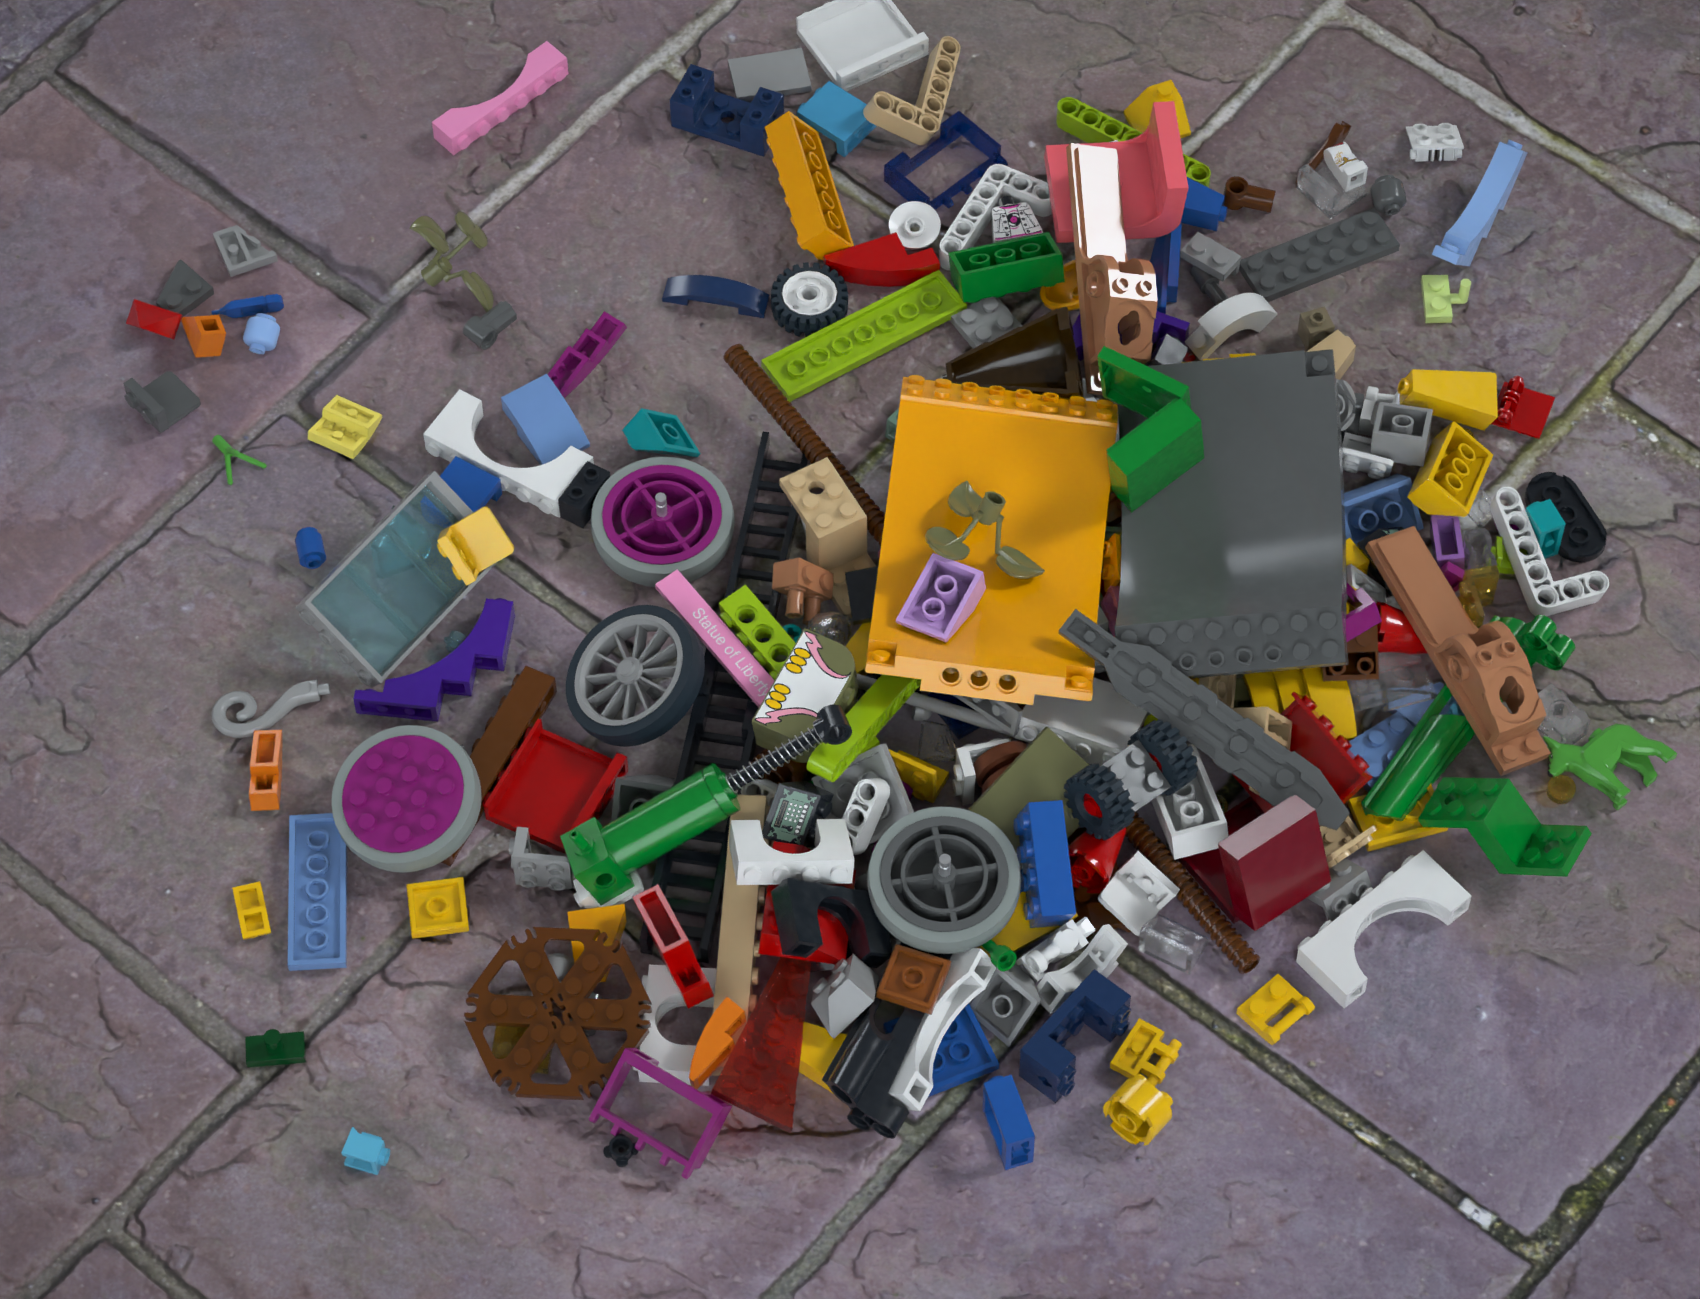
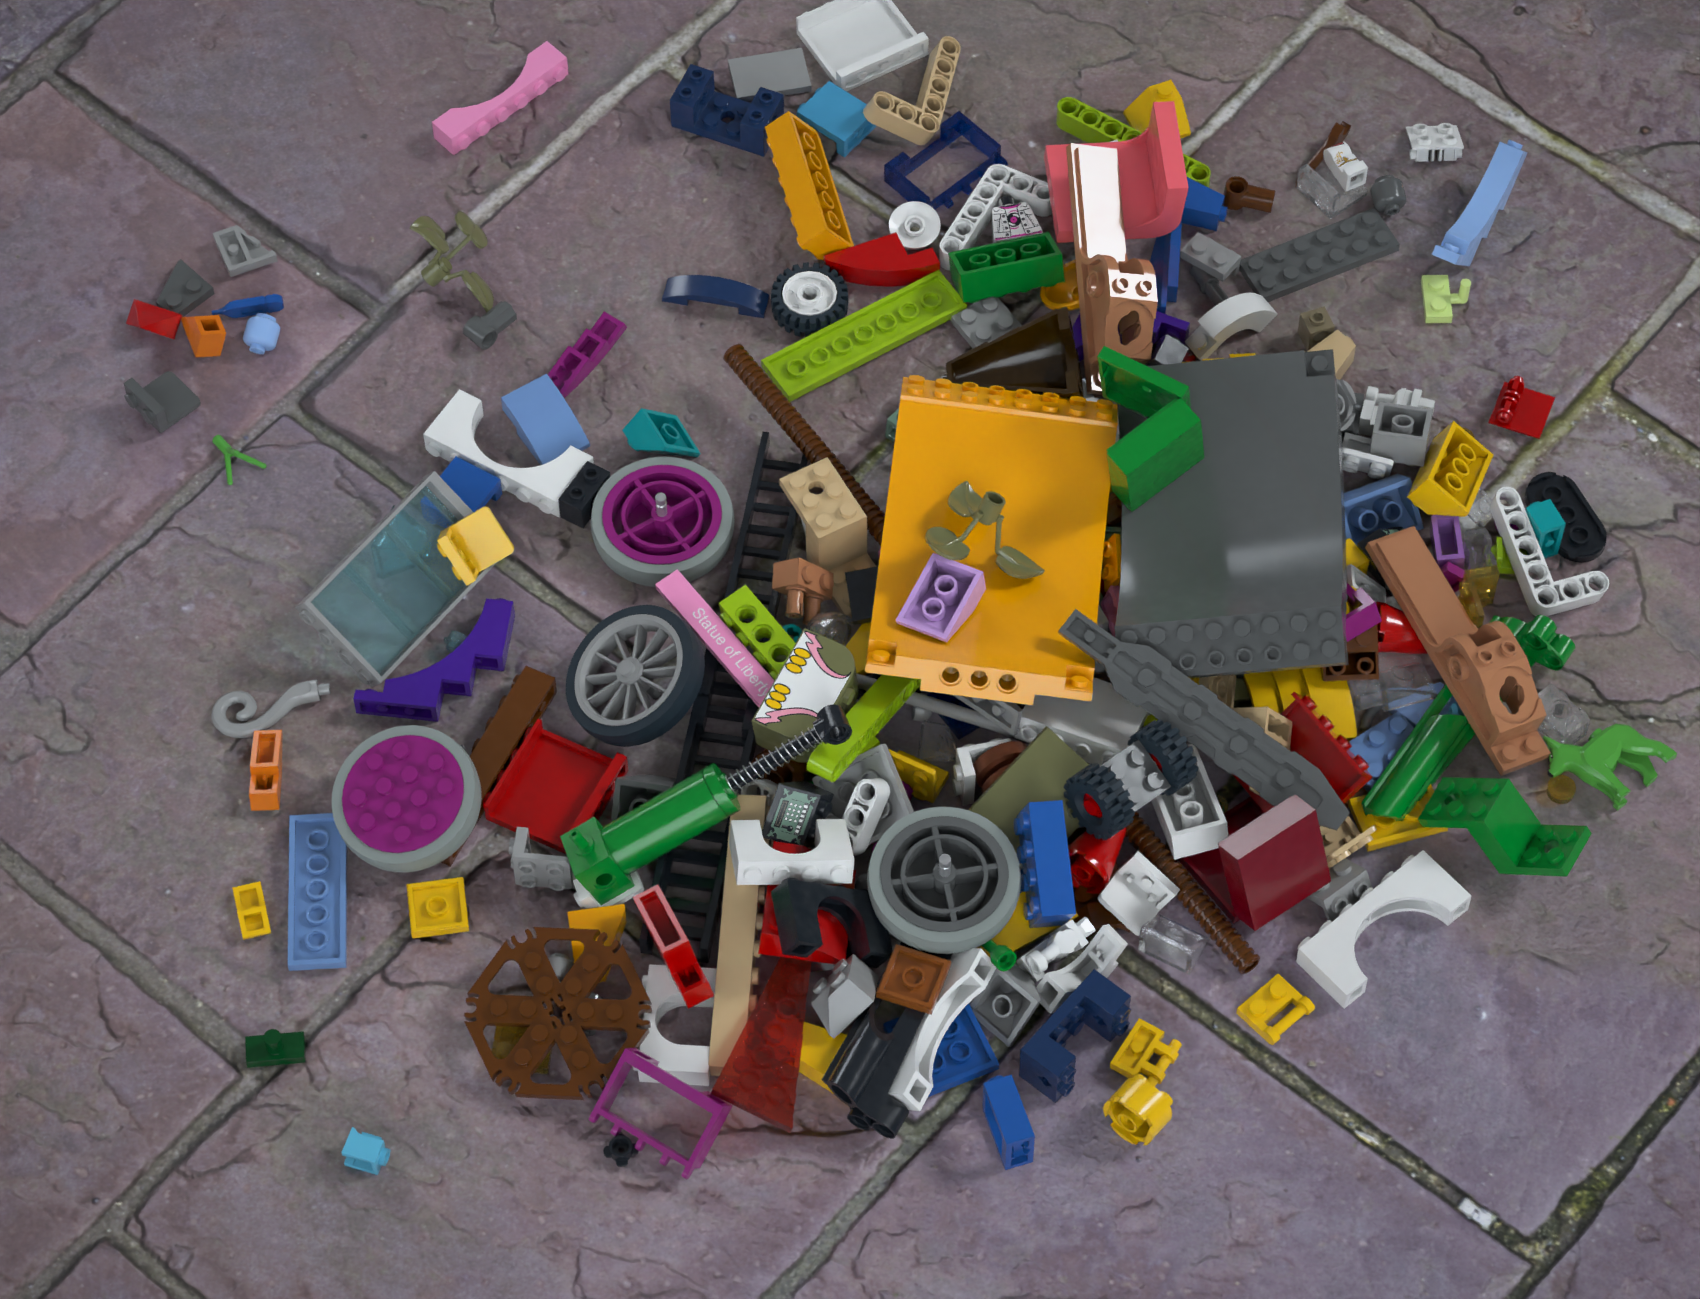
blue brick [295,527,326,569] -> none
light yellow slope [308,395,382,459] -> none
orange slope [689,997,746,1089] -> none
yellow slope [1397,369,1498,431] -> none

